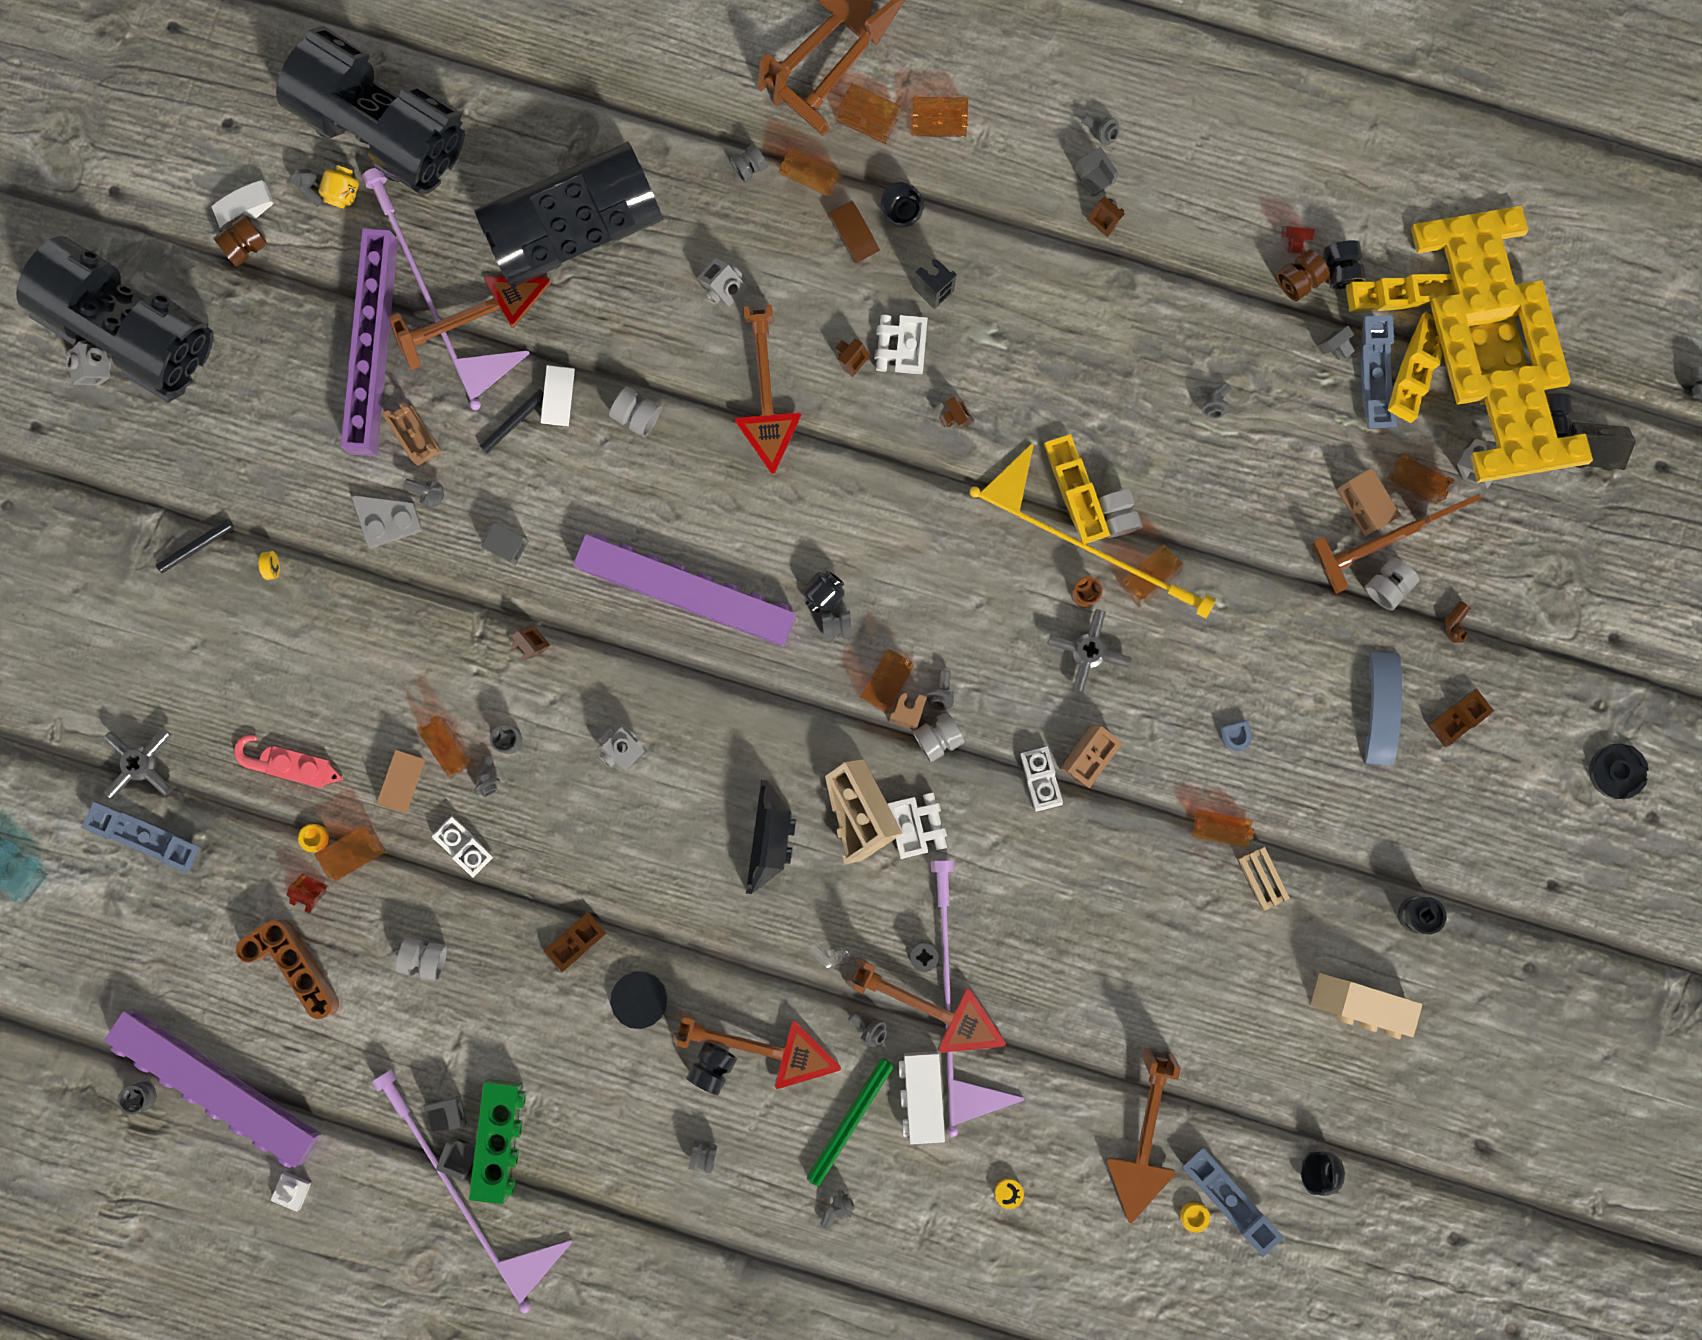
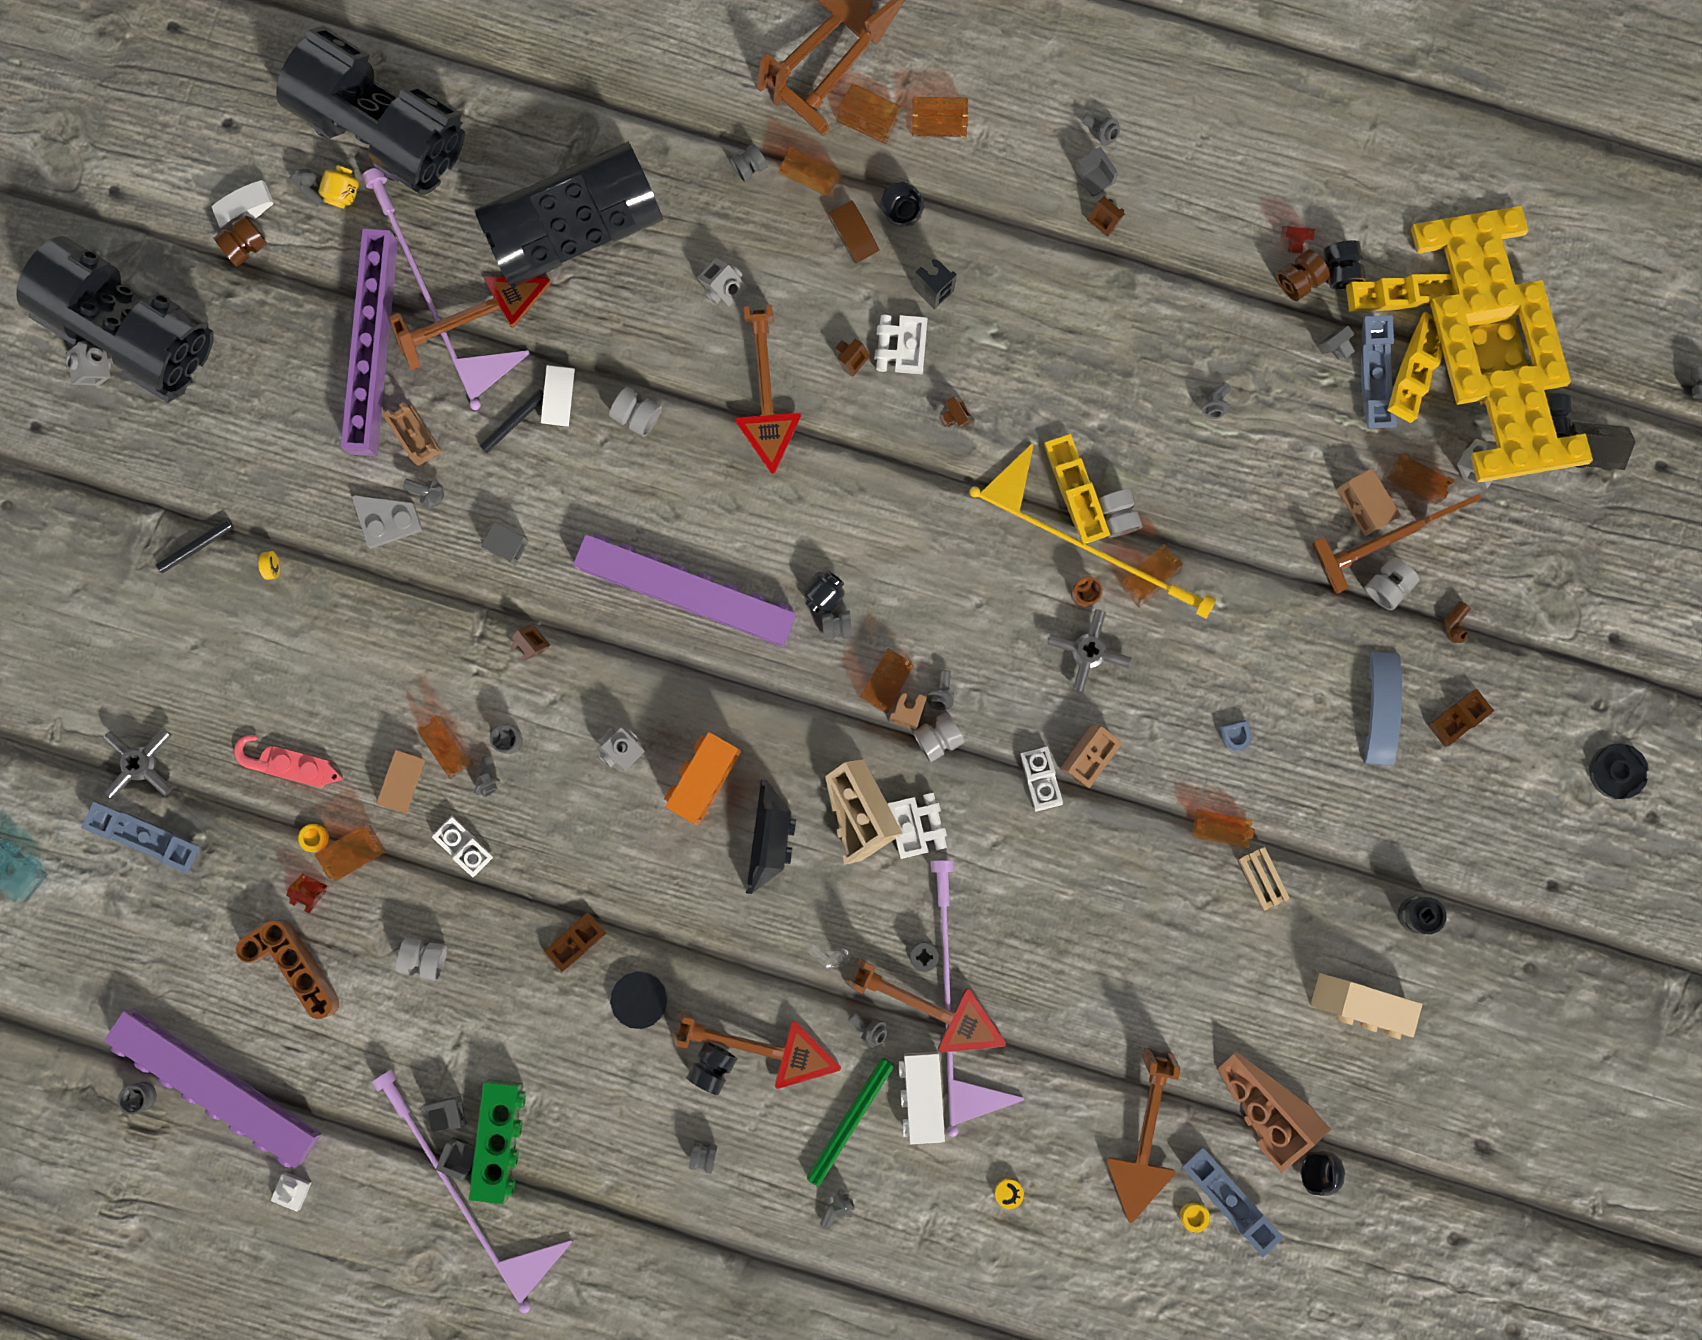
none -> orange brick [664,732,741,825]
none -> nougat wedge [1218,1052,1331,1173]

